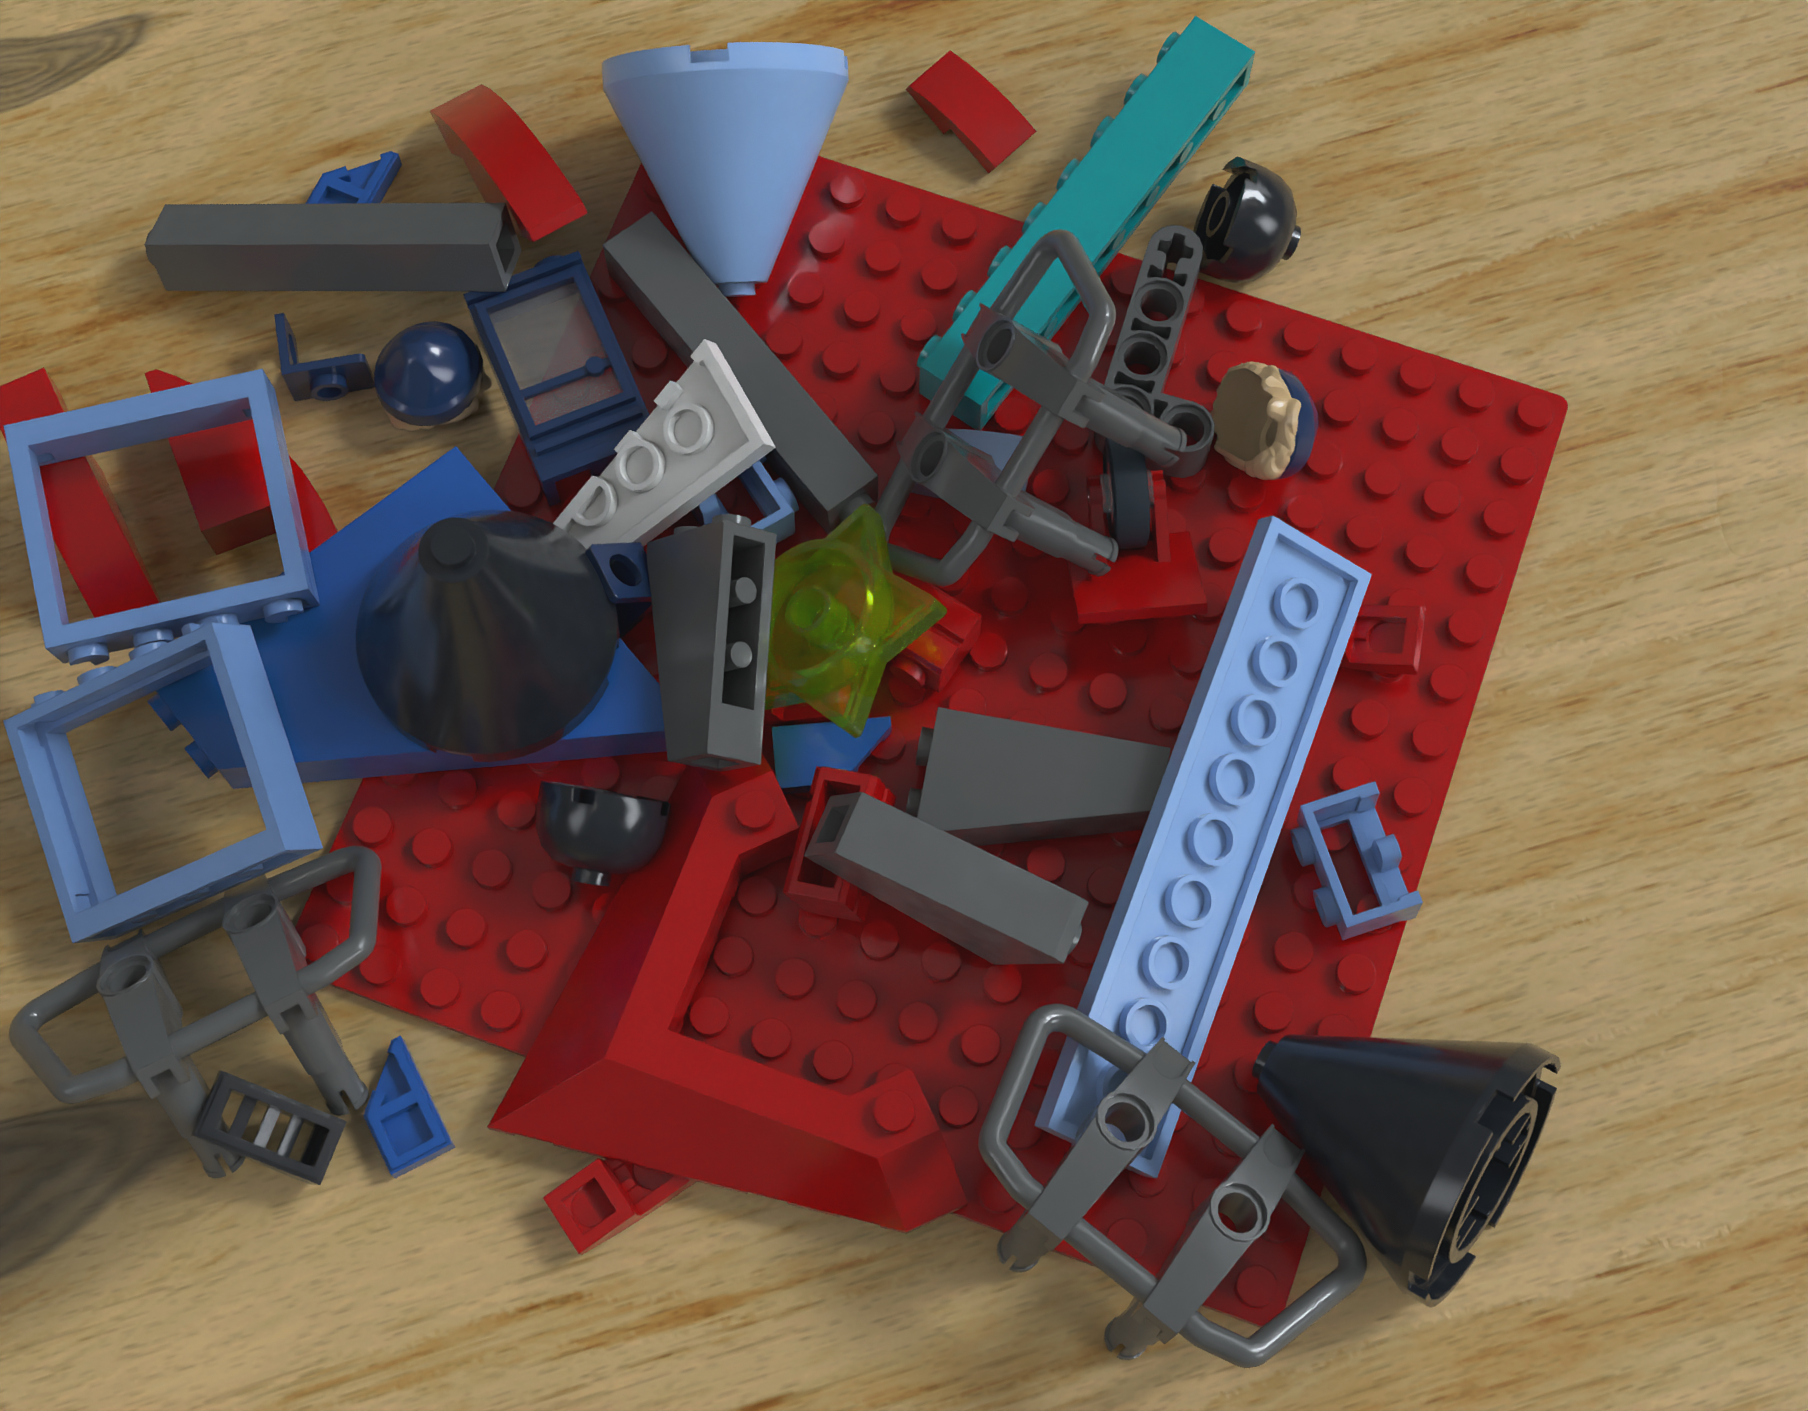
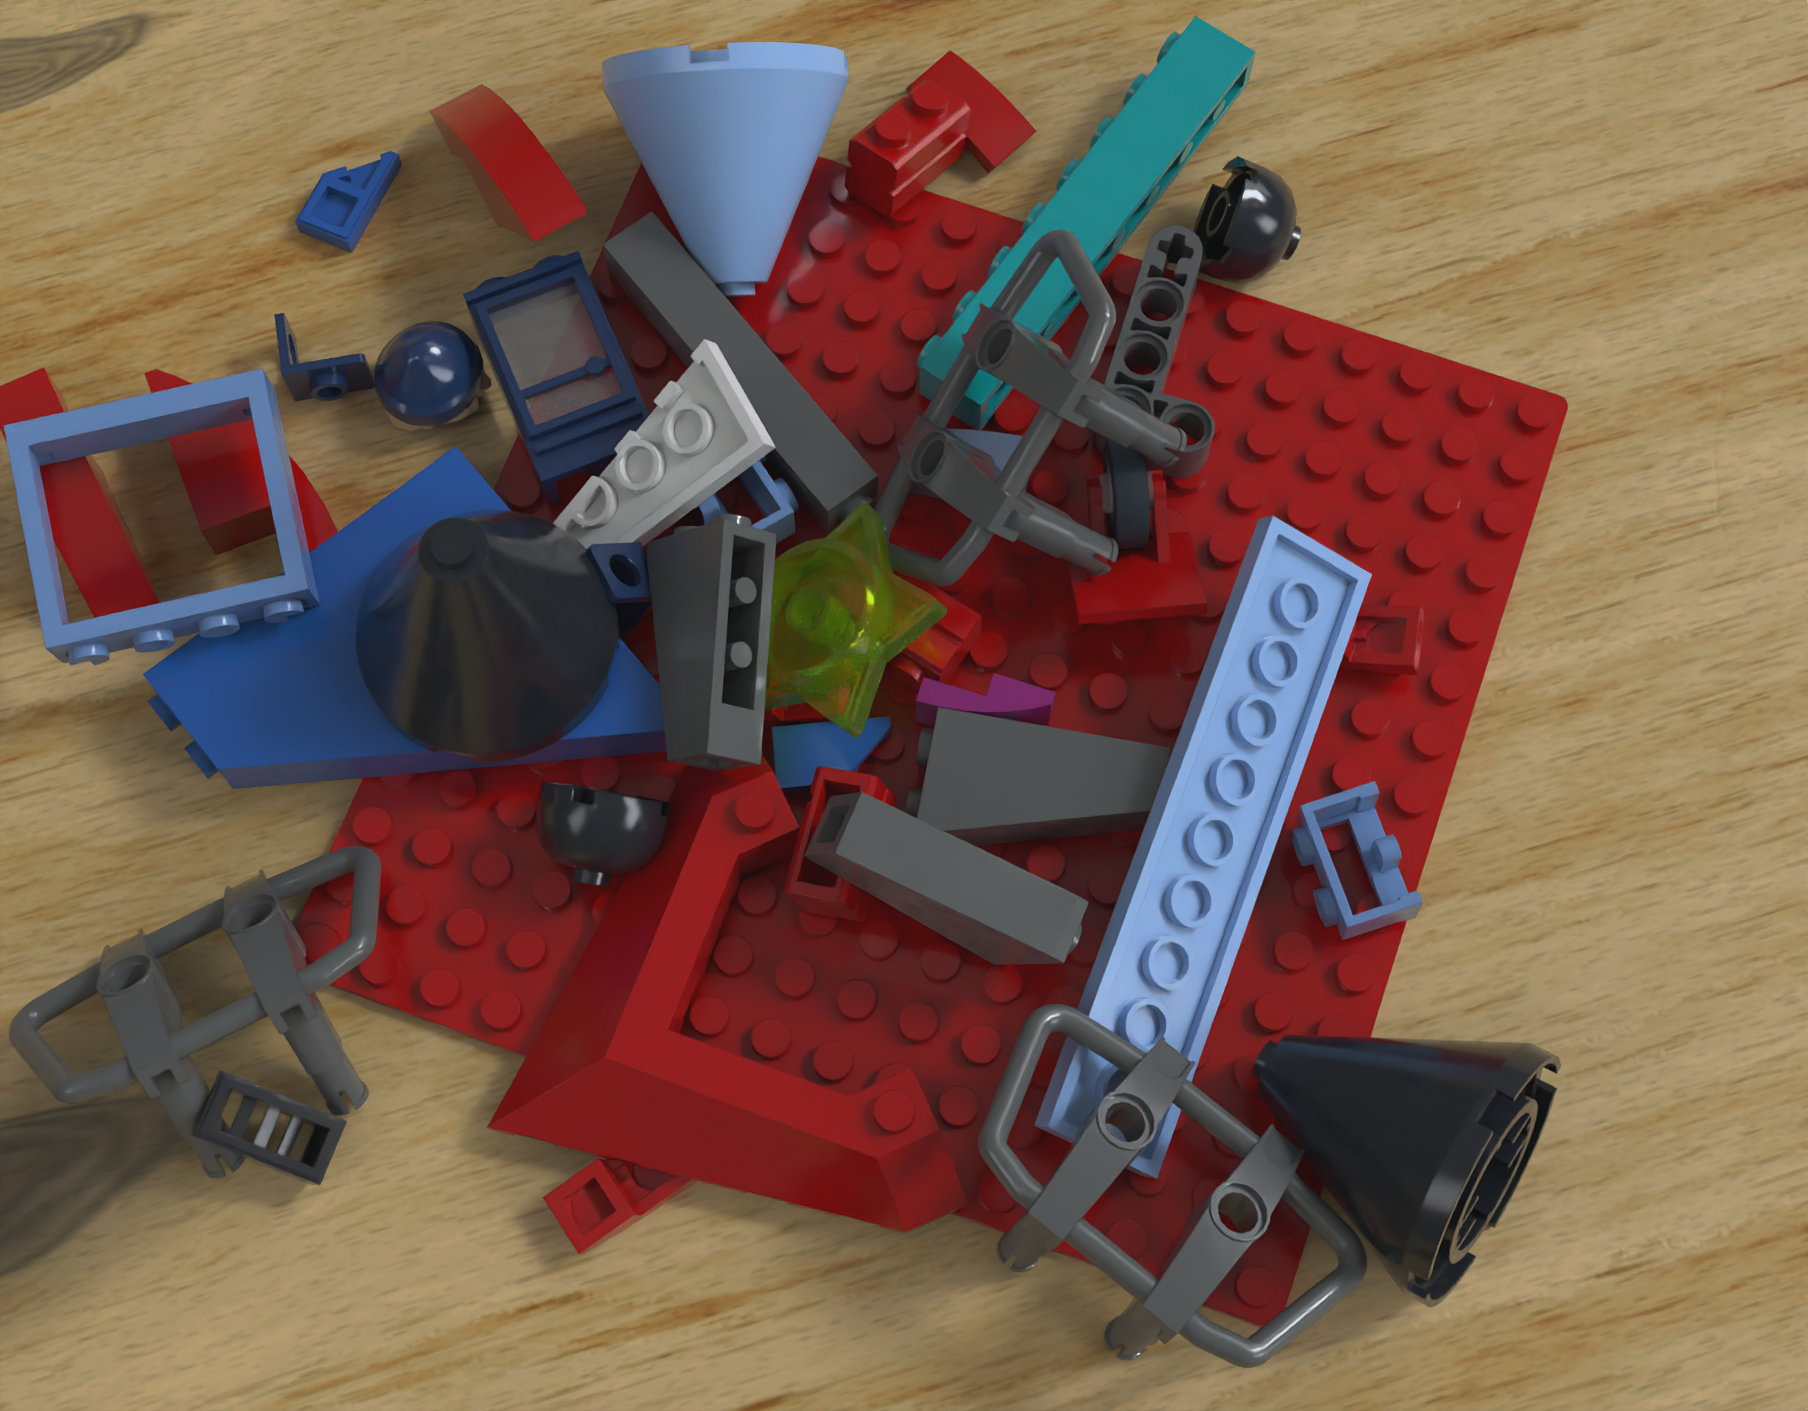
medium blue window [3,616,323,943] -> none
dark grey brick [144,203,521,292] -> none
blue tile [363,1035,456,1179] -> none
tan hair [1210,362,1319,480] -> none
none -> red brick [844,80,971,216]
none -> magenta slope [915,673,1056,726]

